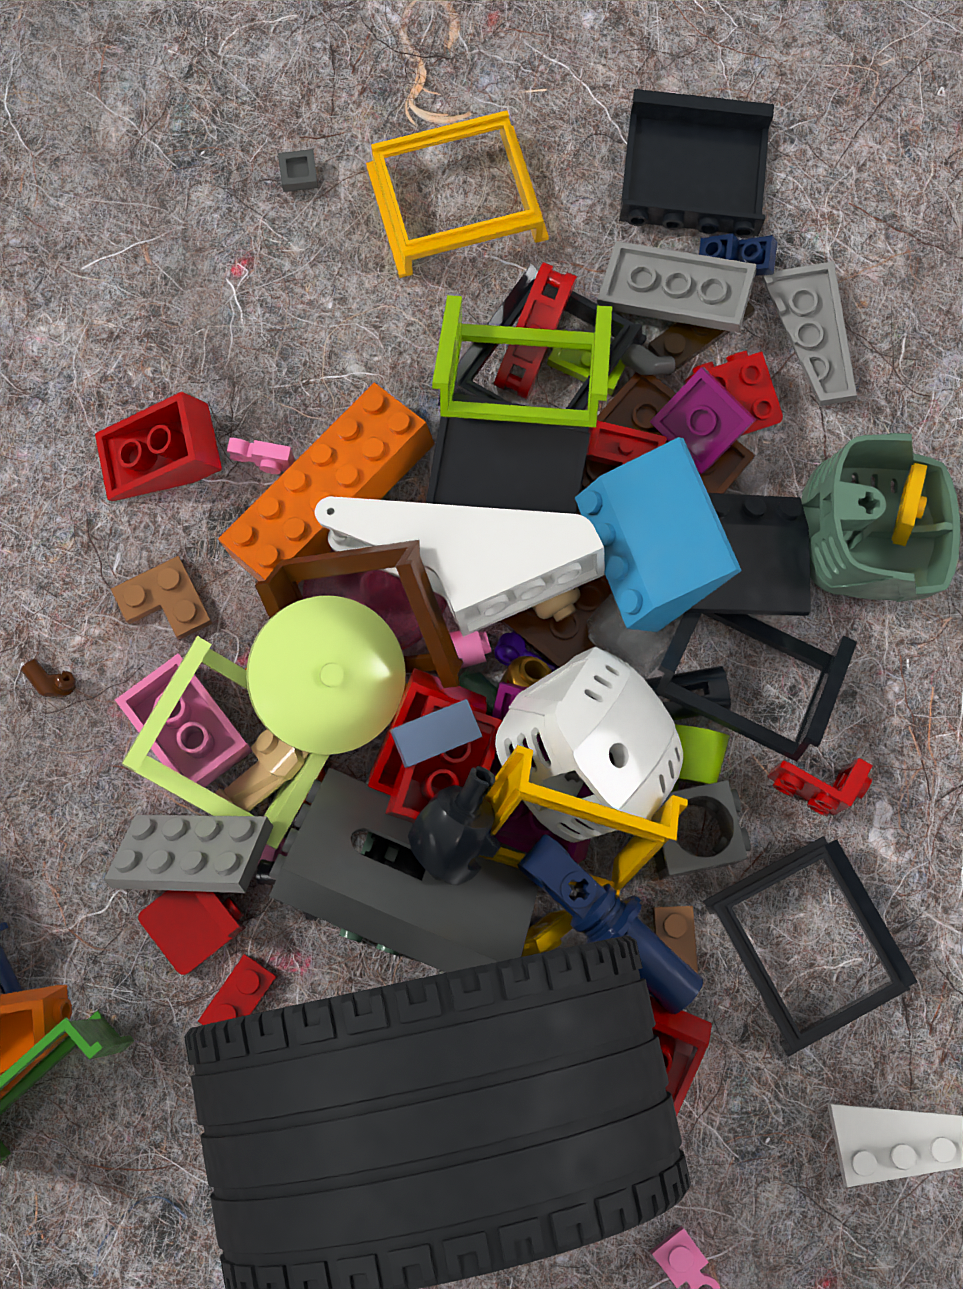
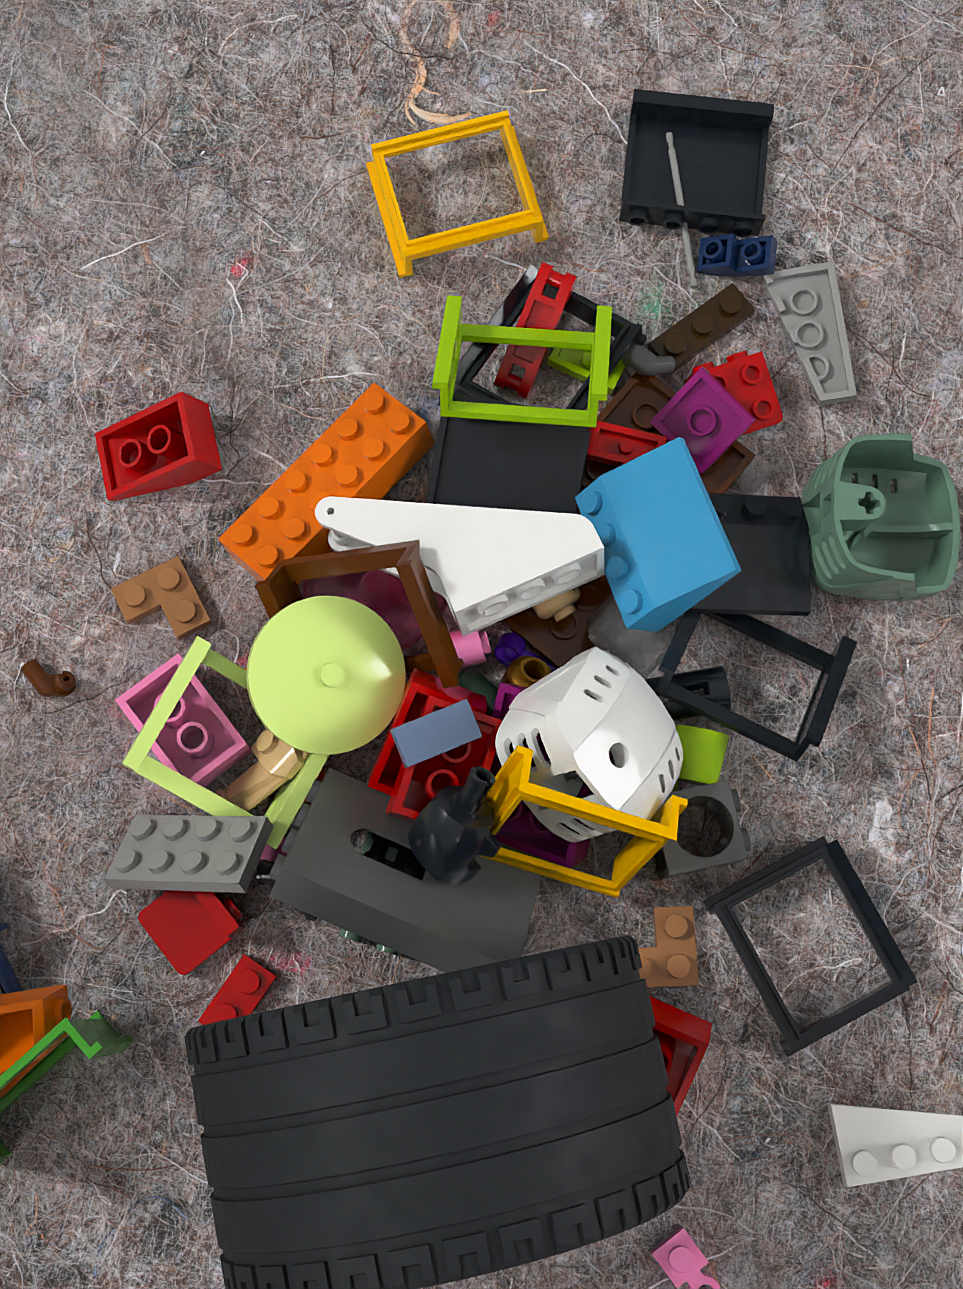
bright pink plate [227,438,295,474] -> none
dark grey plate [278,149,318,192] -> none
dark blue piece [517,834,703,1015] -> none
yellow plate [521,909,573,957] -> none
light grey plate [597,241,756,333] -> none
red bracket [767,758,873,816] -> none
yellow plate [891,463,927,546] -> none
none -> light grey piece [666,132,698,289]

